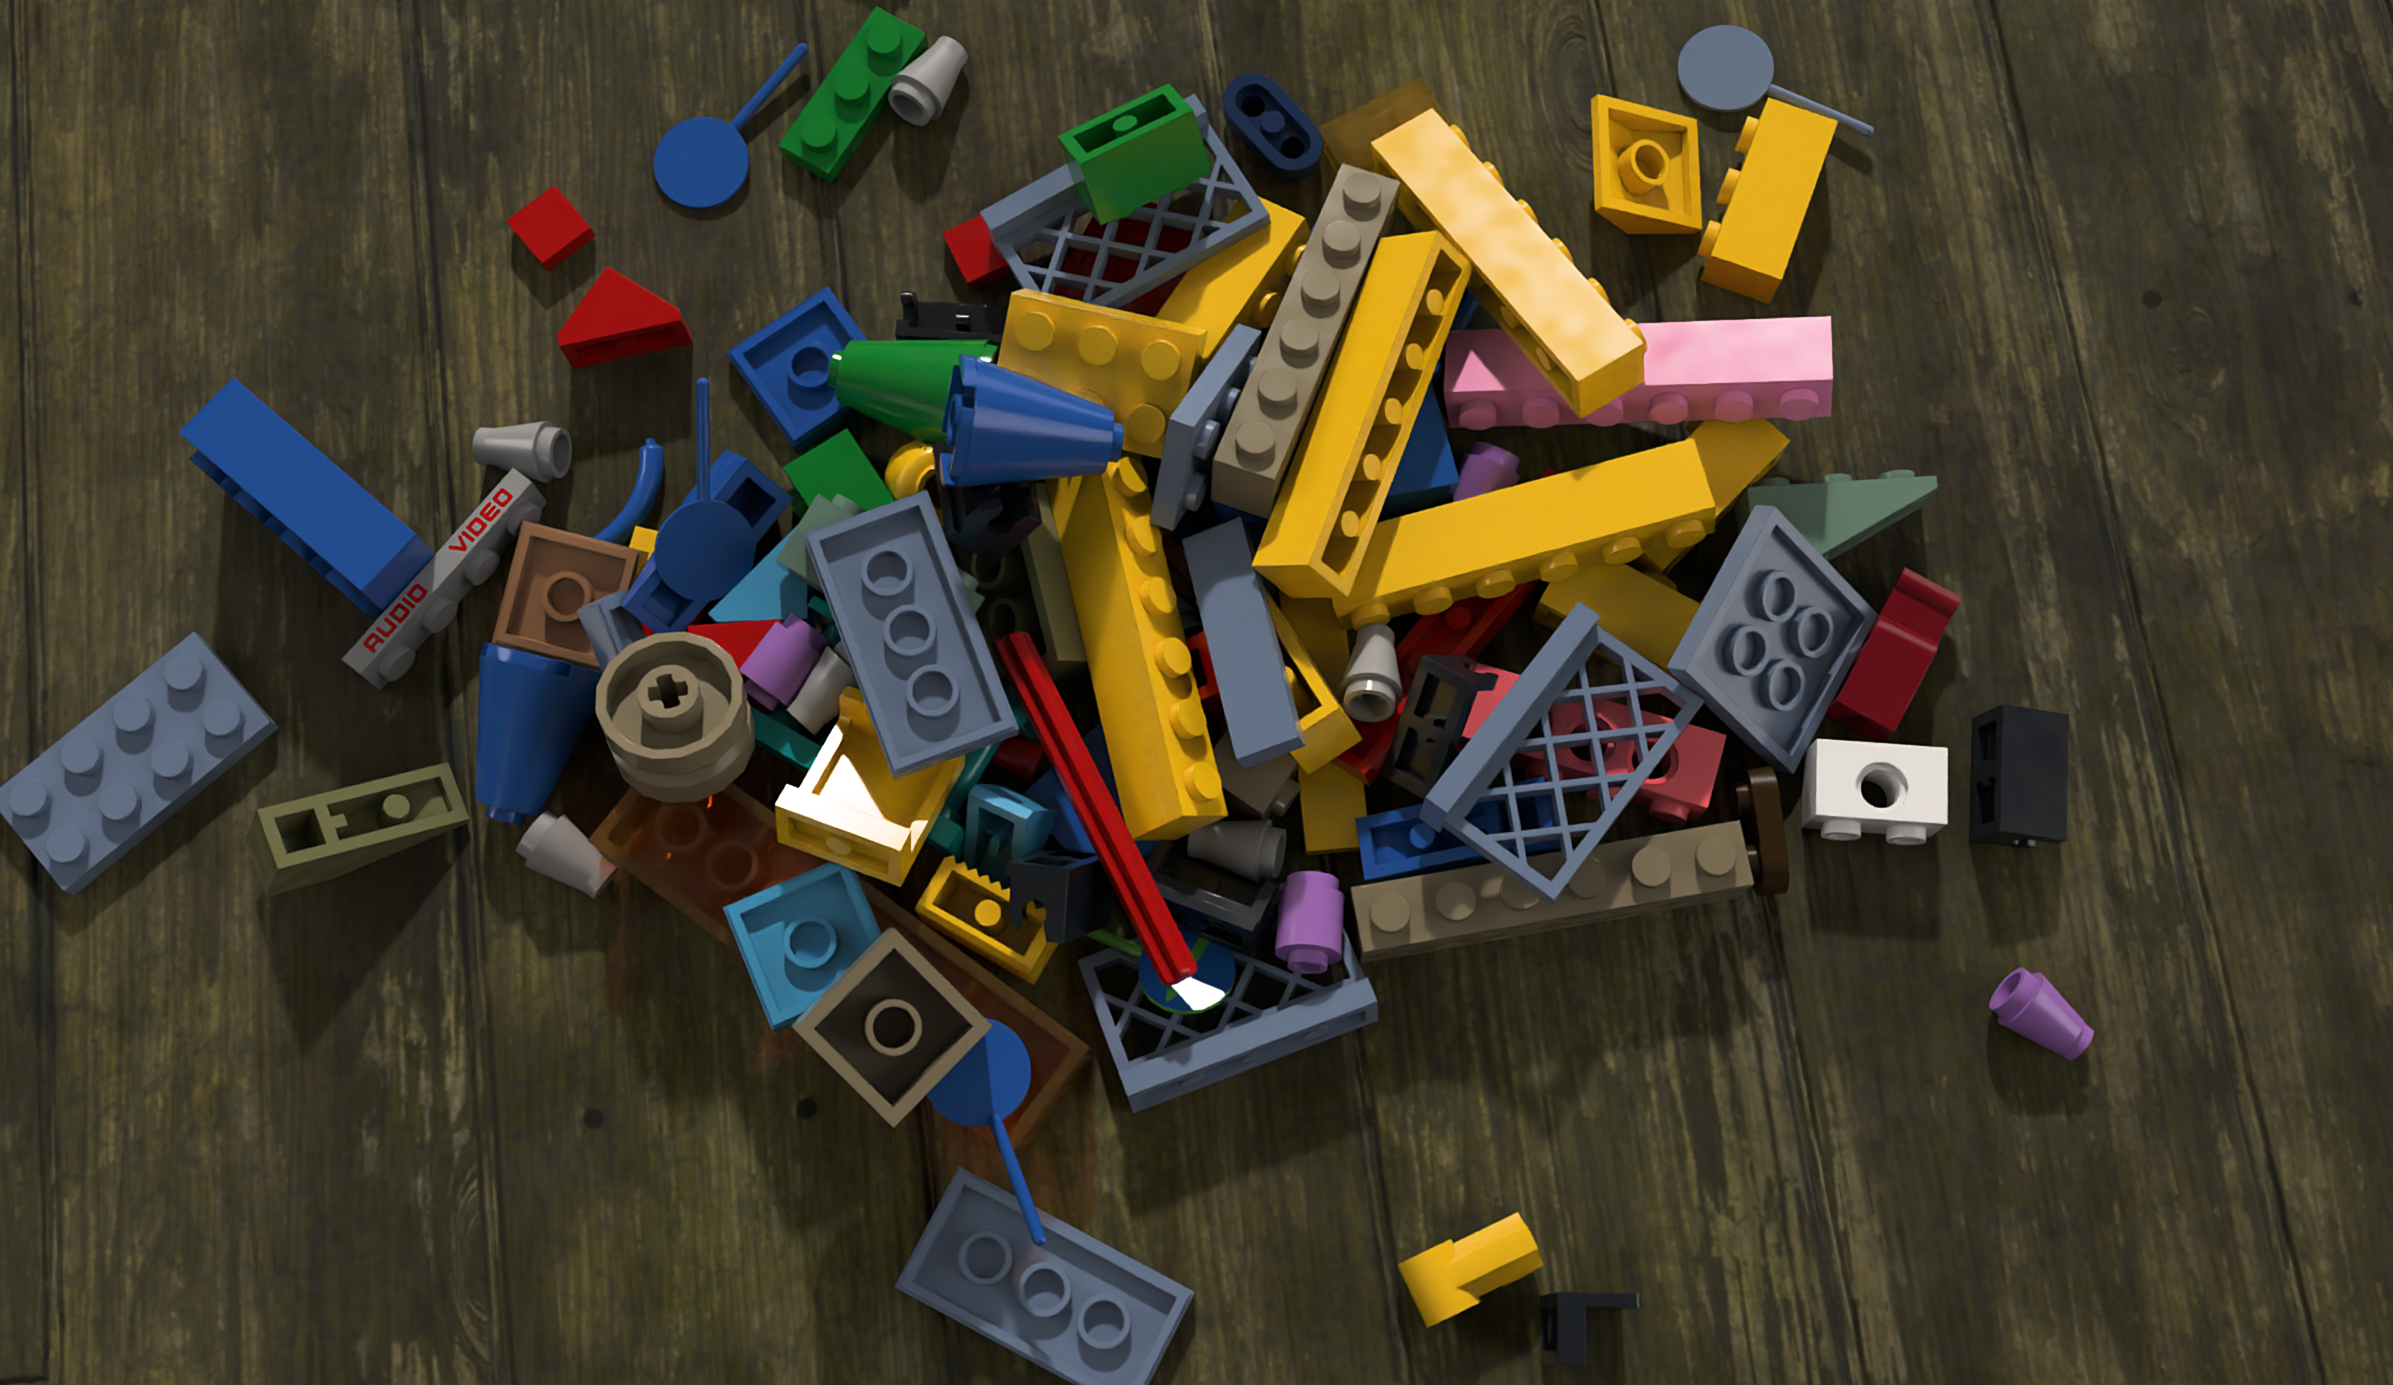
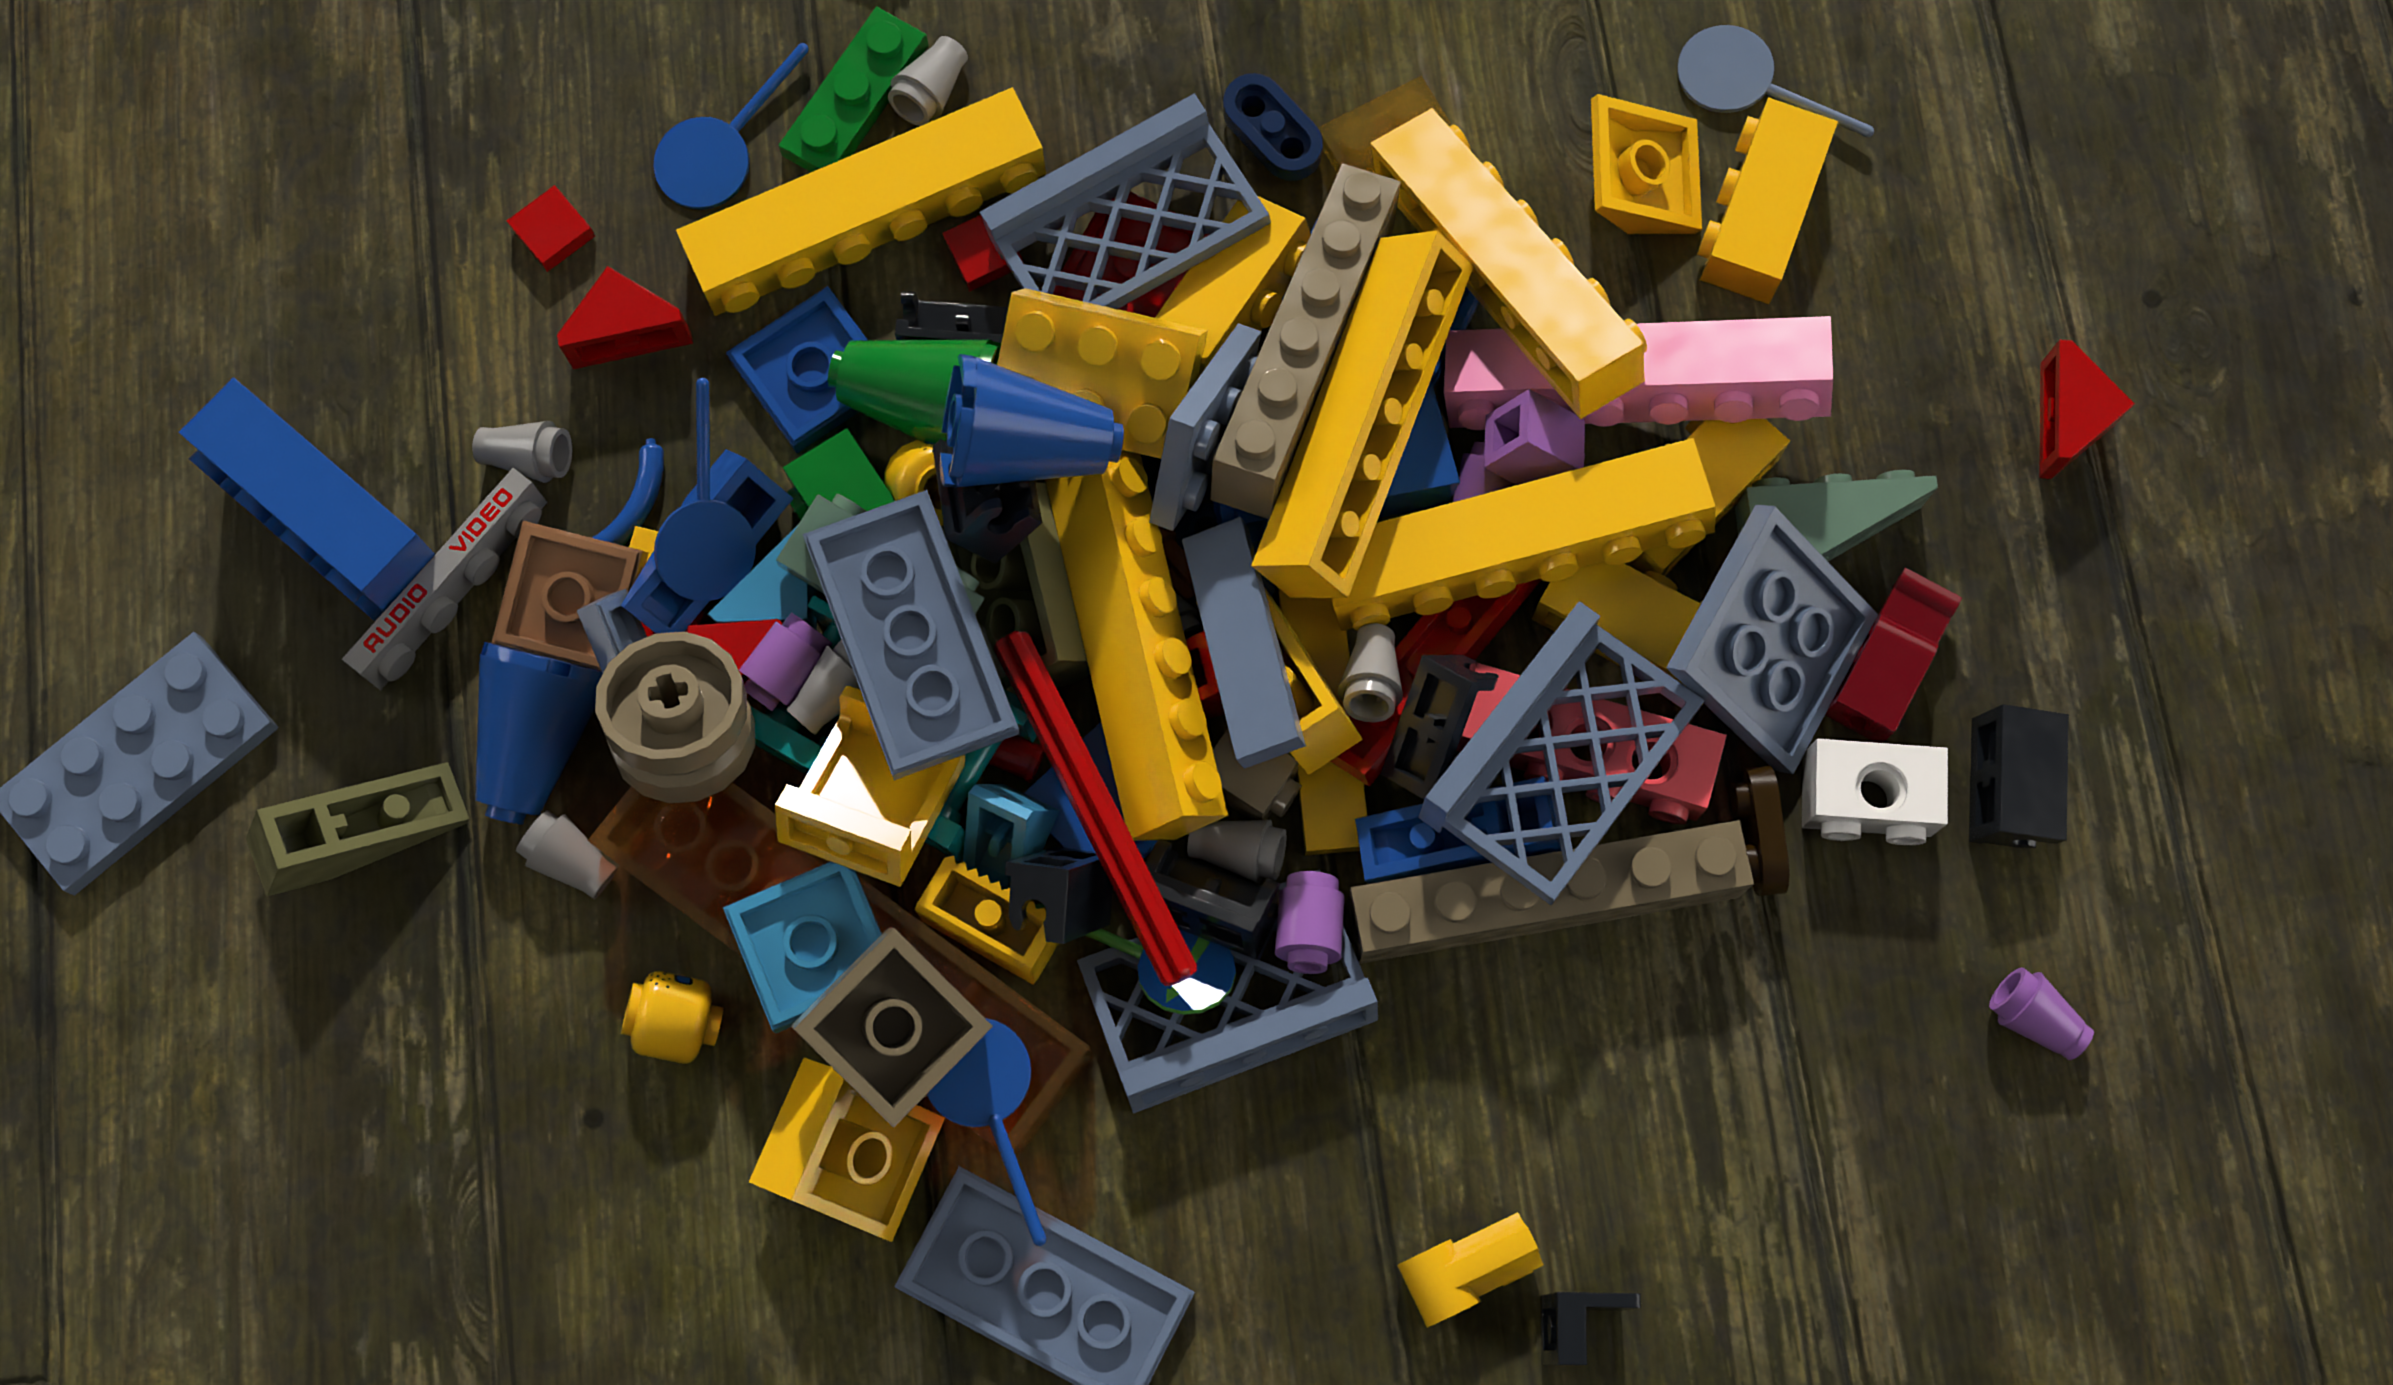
green brick [1057,83,1212,225] -> none
none -> yellow head [621,971,723,1064]
none -> yellow brick [676,87,1046,316]
none -> yellow slope [749,1057,945,1242]
none -> medium lavender brick [1484,389,1585,485]
none -> red slope [2039,339,2135,479]

